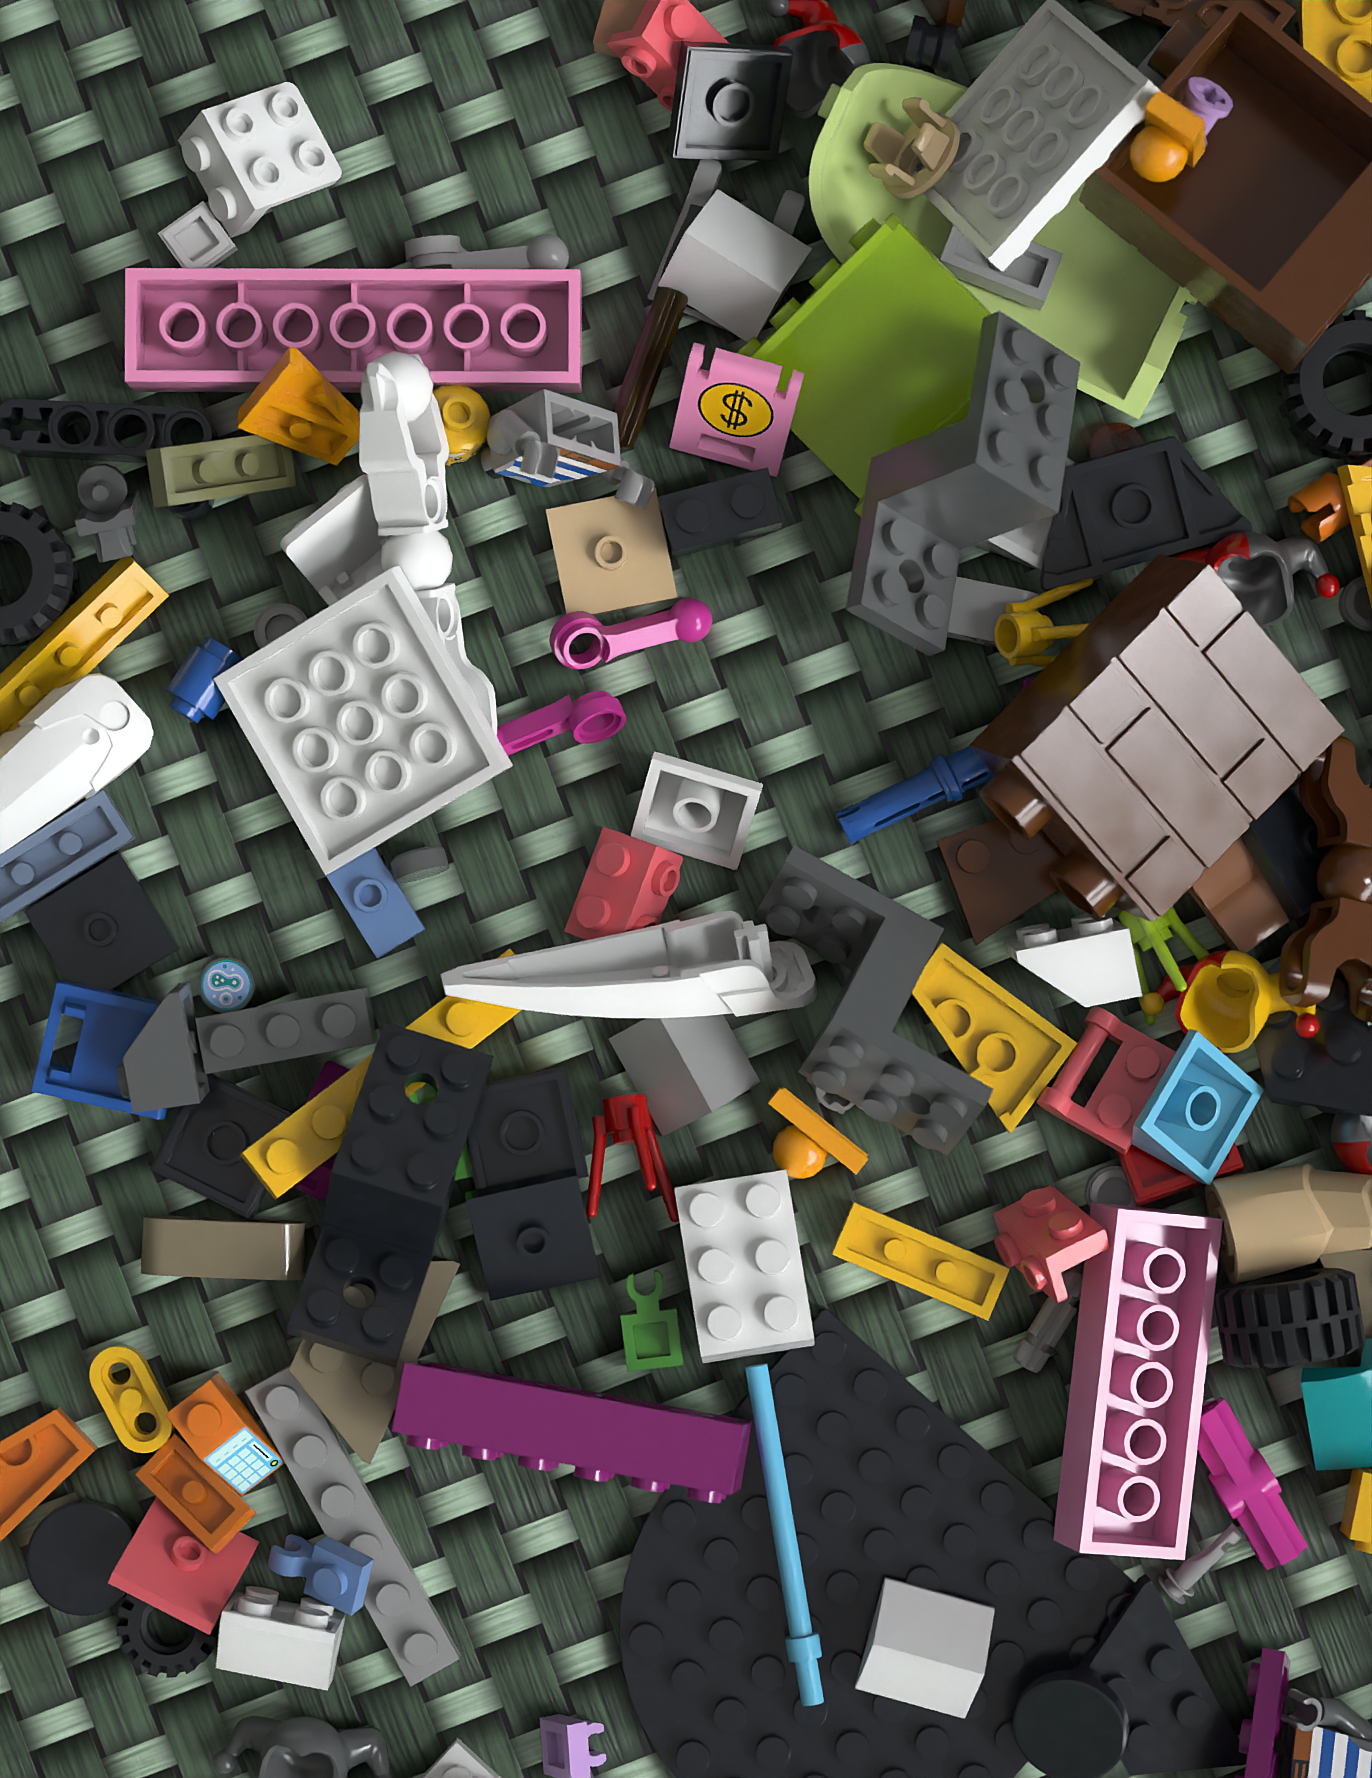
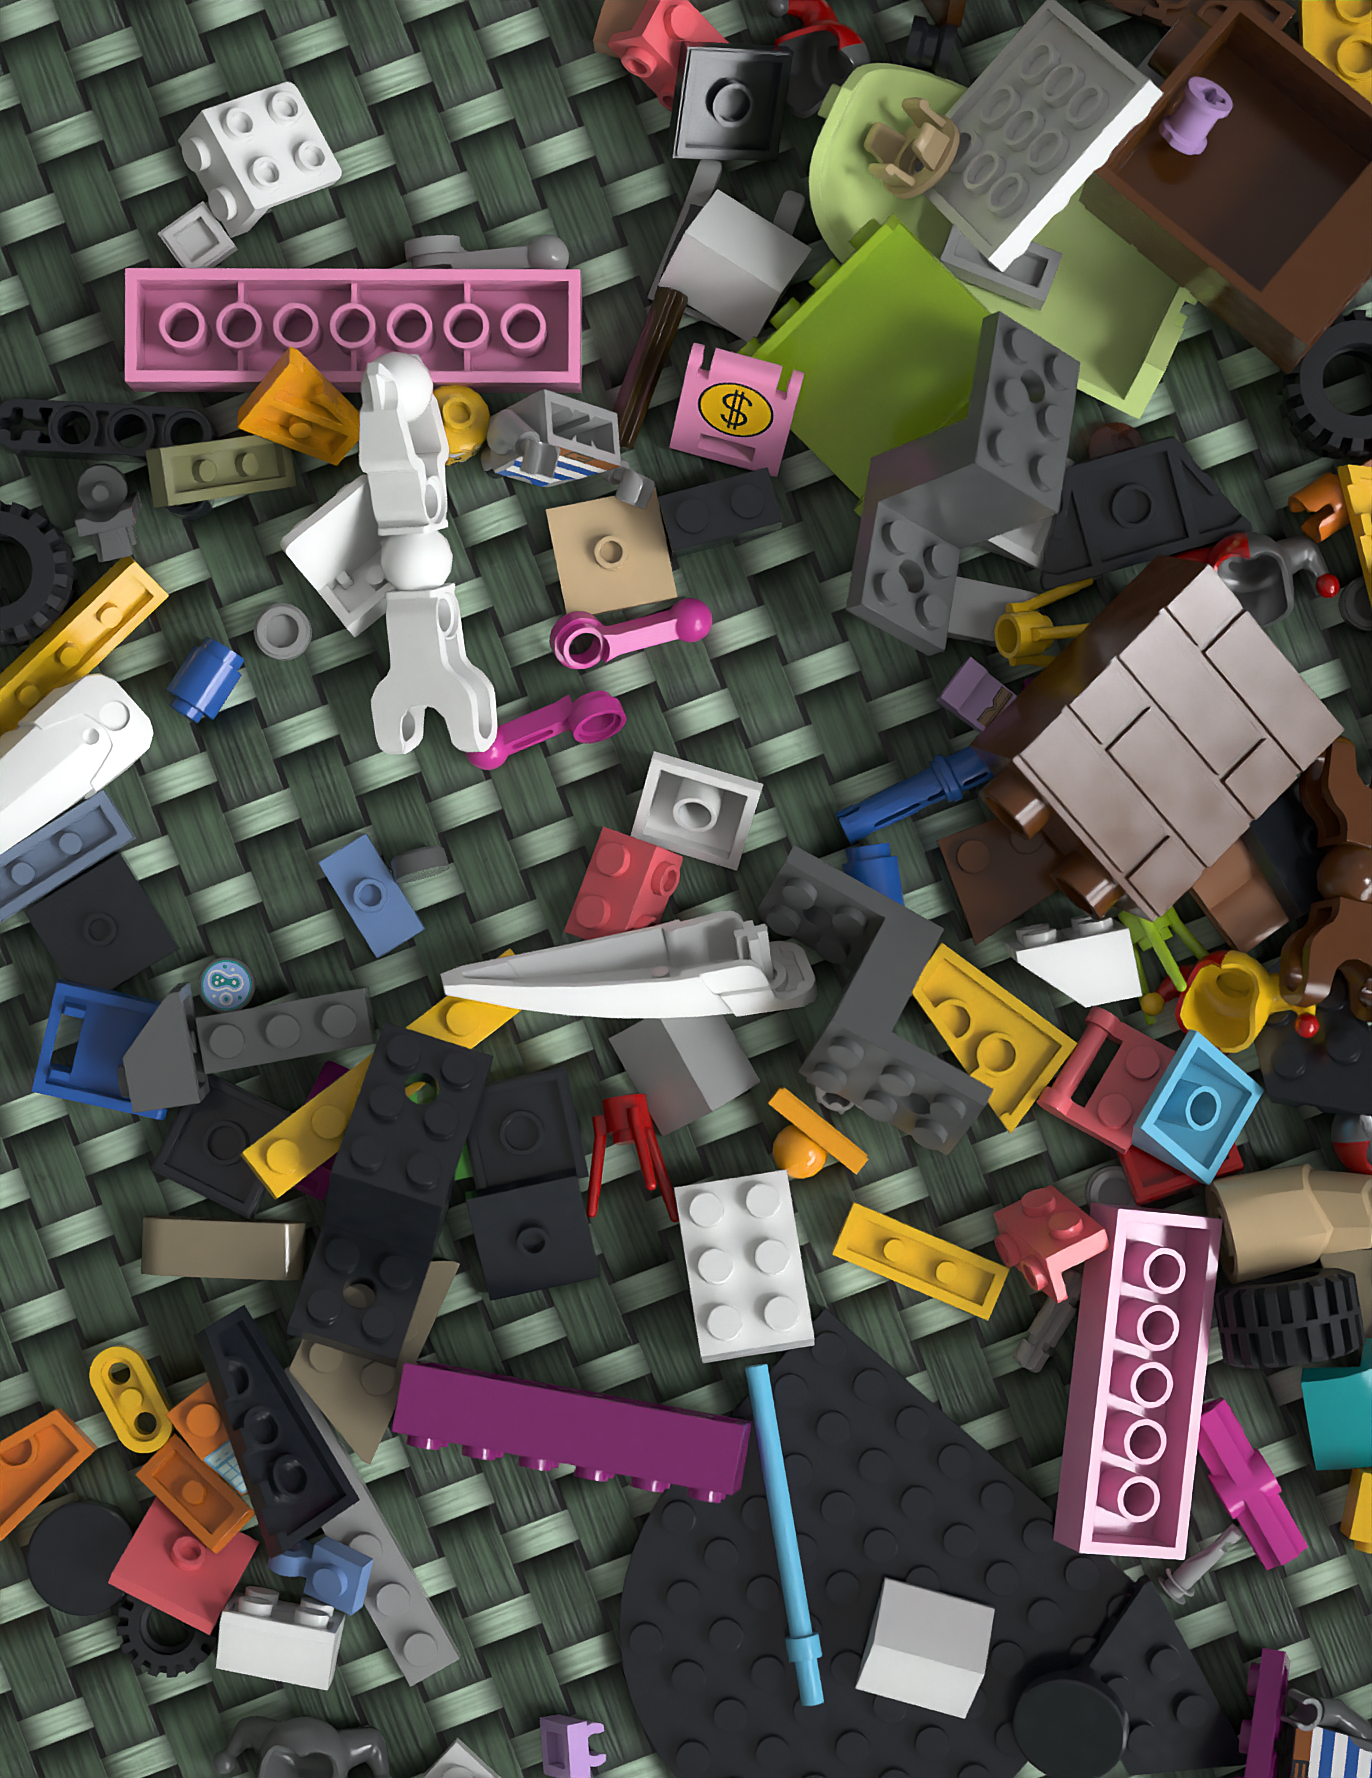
white plate [213,566,513,875] -> none
bright green plate [620,1270,683,1372] -> none
light orange tile [1130,91,1205,182] -> none
none -> black wing [193,1304,360,1559]
none -> blue brick [842,843,905,907]
none -> lavender leg [936,657,1017,733]

